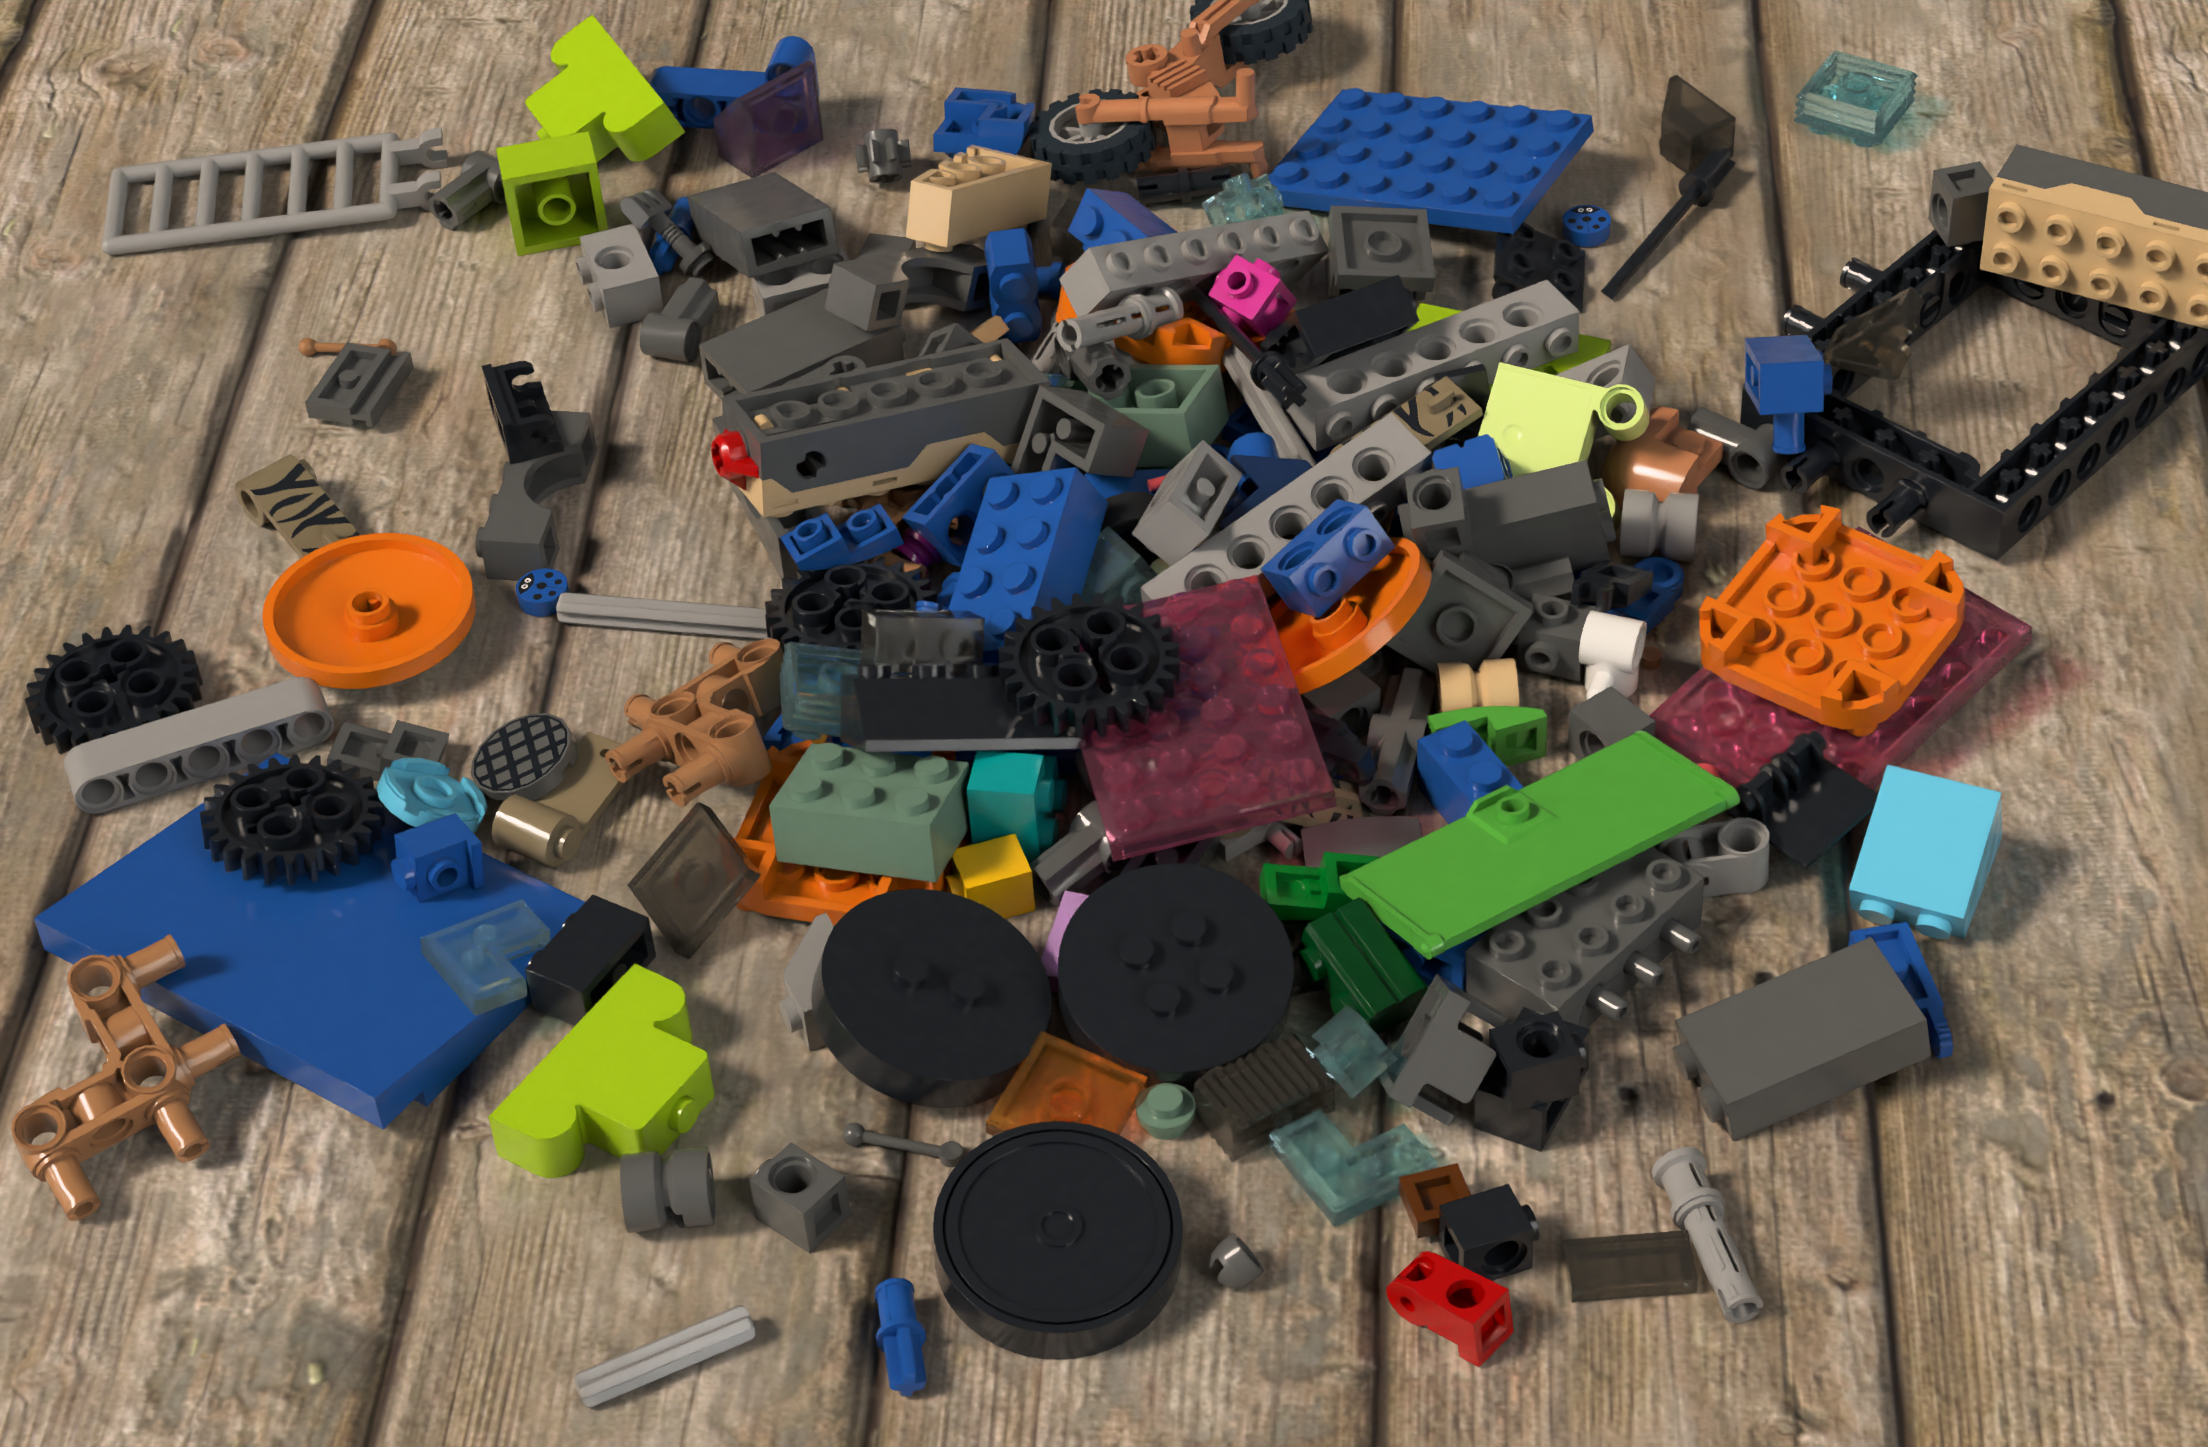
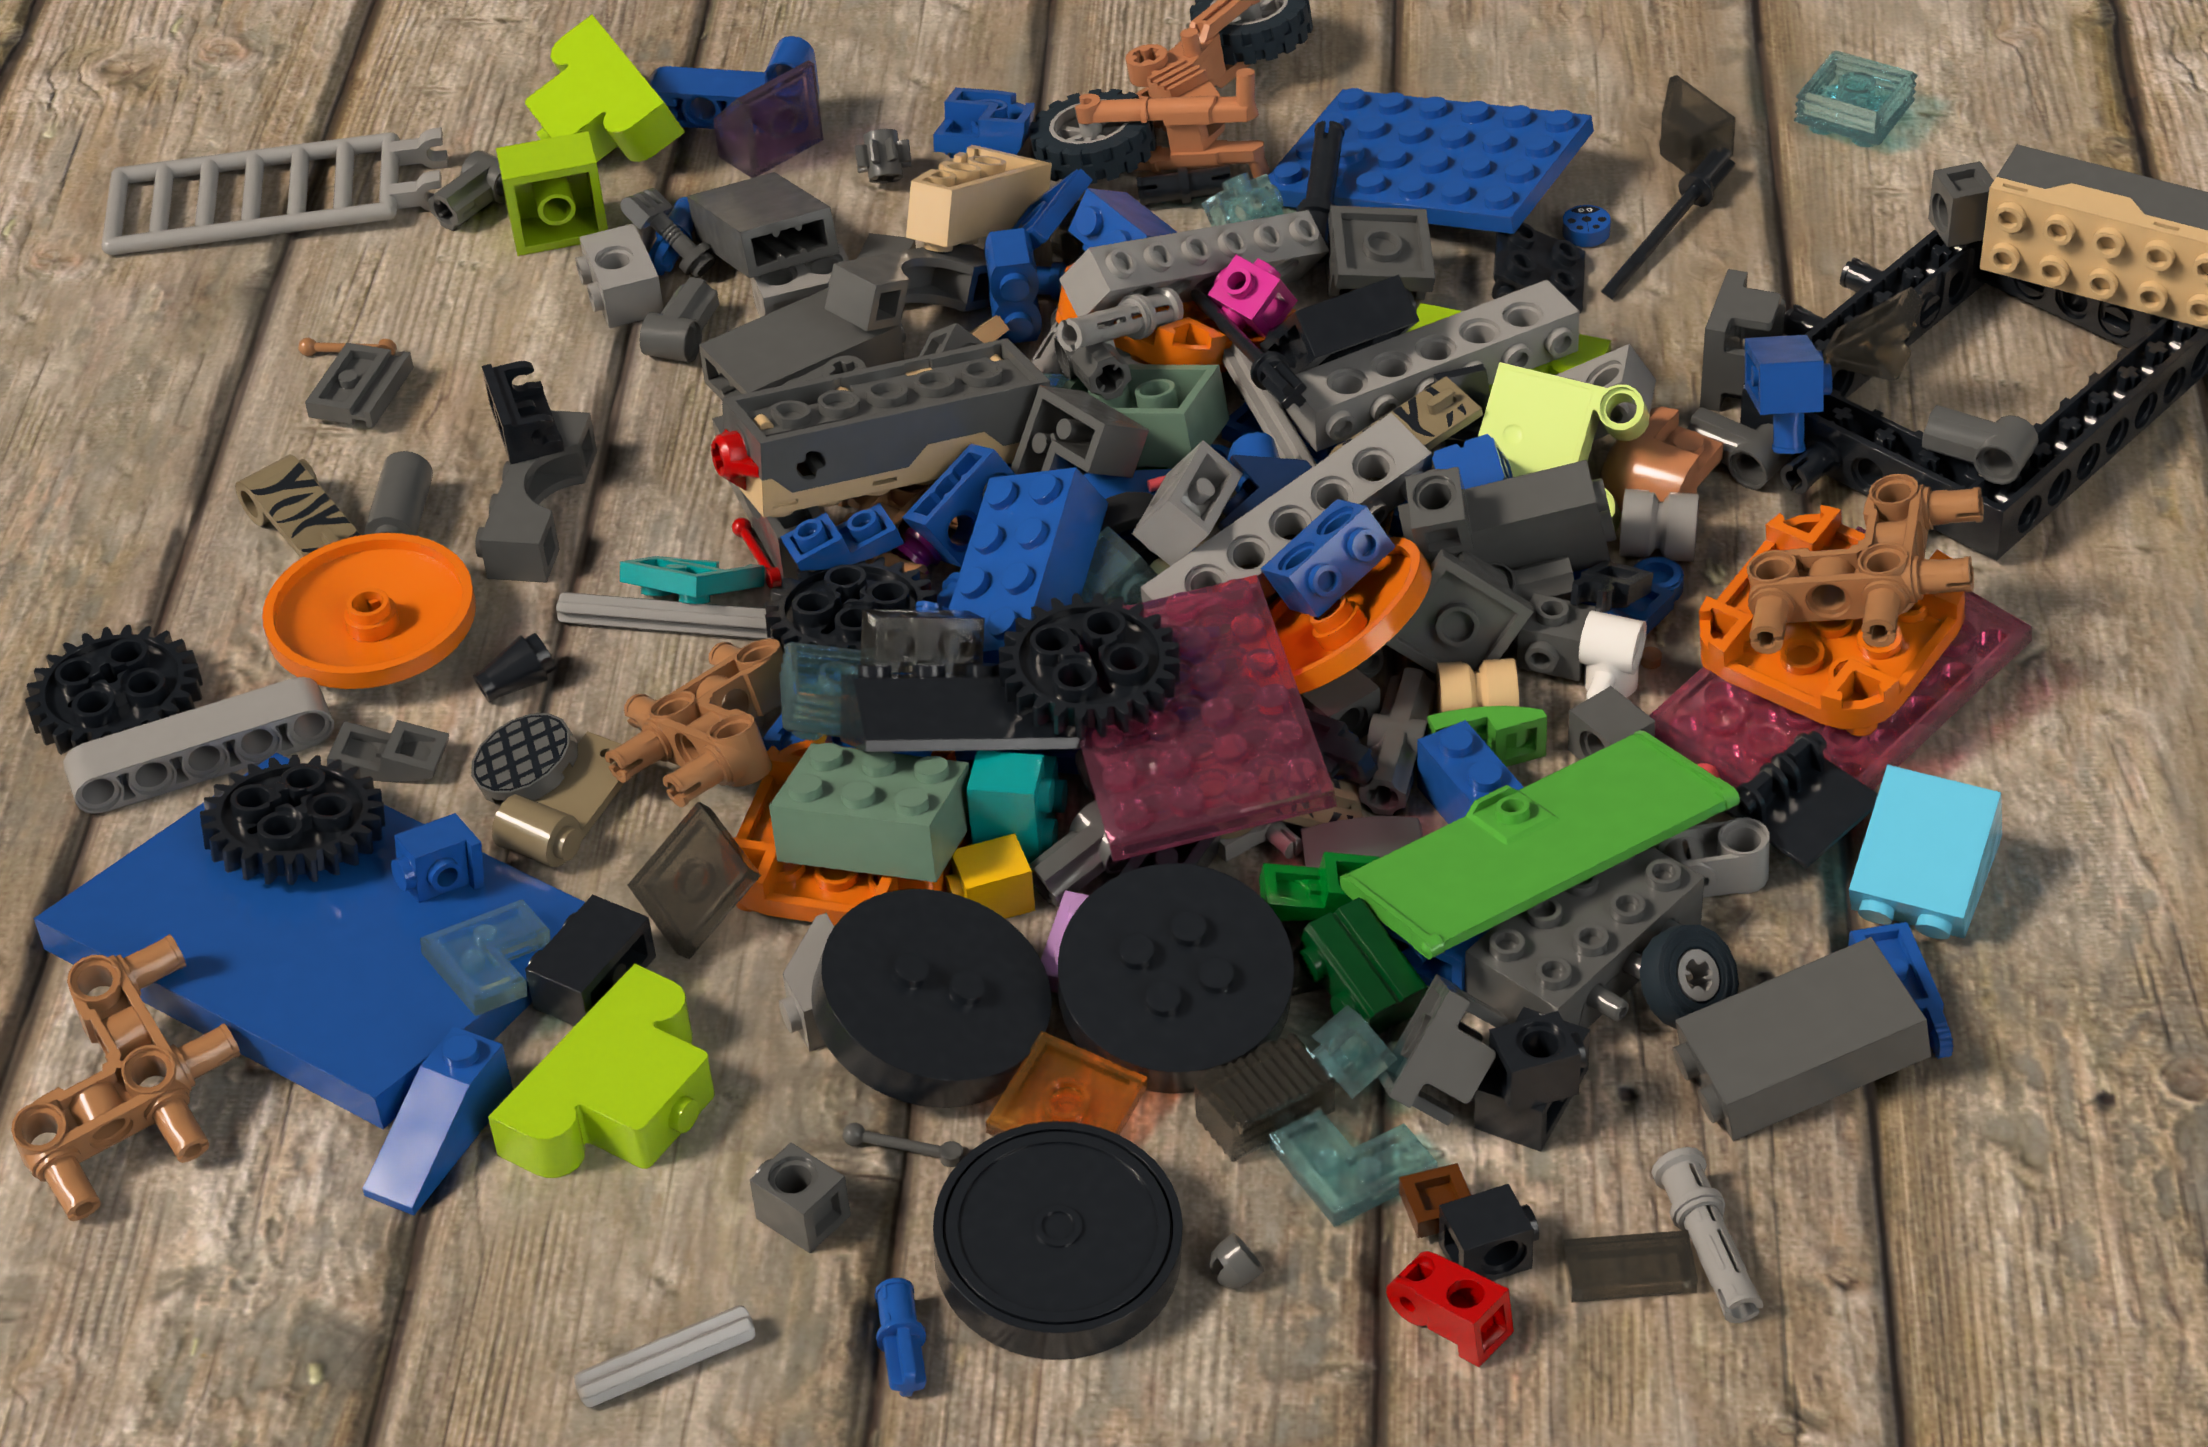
medium azure tile [376,758,488,833] -> none
blue tile [516,568,569,617] -> none
dark grey wheel [620,1146,716,1233] -> none
sand green plate [1136,1083,1196,1140] -> none
none -> blue slope [362,1026,513,1216]
none -> dark grey brick [364,451,433,536]
none -> black cone [473,633,557,703]
none -> teal wing [620,556,765,604]
none -> red hinge [732,518,782,589]
none -> blue tile [1011,169,1093,251]
none -> black pin [1296,121,1345,263]
none -> black bush [1639,925,1739,1029]
none -> dark grey panel [1700,269,1786,412]
none -> medium nougat pin [1747,474,1984,654]
none -> dark grey piece [1922,405,2039,485]

